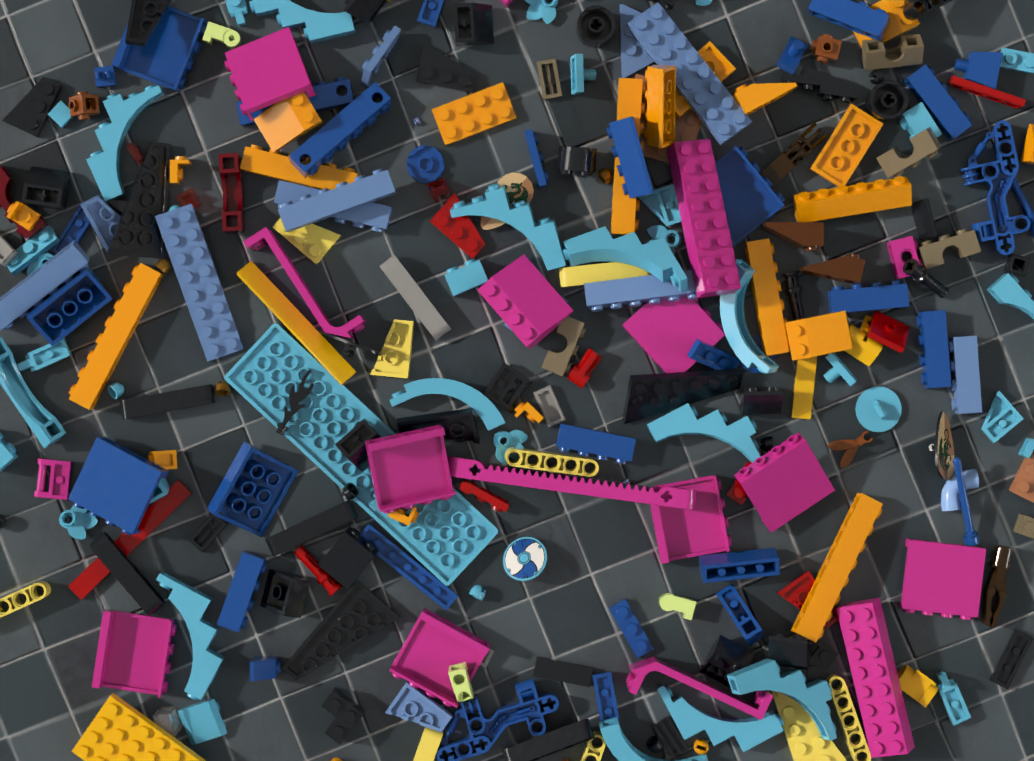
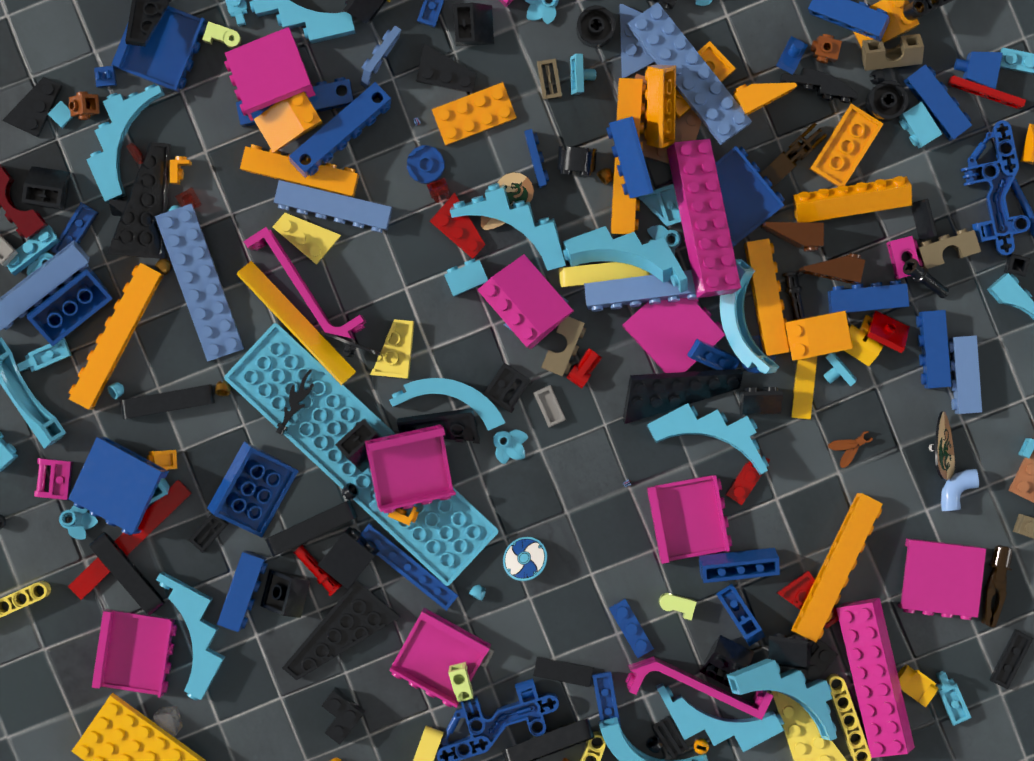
light orange bracket [7,201,41,231] -> none
medium blue wing [80,195,121,252] -> none
medium azure slope [178,699,227,745] -> none
dark red arch [218,153,245,233] -> none
blue slope [250,656,281,681] -> none
medium blue brick [278,168,396,232] -> none
light grey beam [379,255,451,340] -> none
medium blue wing [385,681,454,732] -> none
dark pink gear [448,456,697,510] -> none
red hinge [459,480,510,512] -> none
light yellow beam [504,447,599,477] -> none
light orange bracket [514,401,544,423] -> none
blue brick [556,423,636,464] -> none
dark pink panel [734,432,835,533] -> none
black hinge [760,436,773,452] -> none
medium azure shield [855,386,902,432] -> none
dark tan arch [876,127,942,178] -> none
blue piece [953,457,980,546] -> none
medium azure wing [981,391,1024,444] -> none

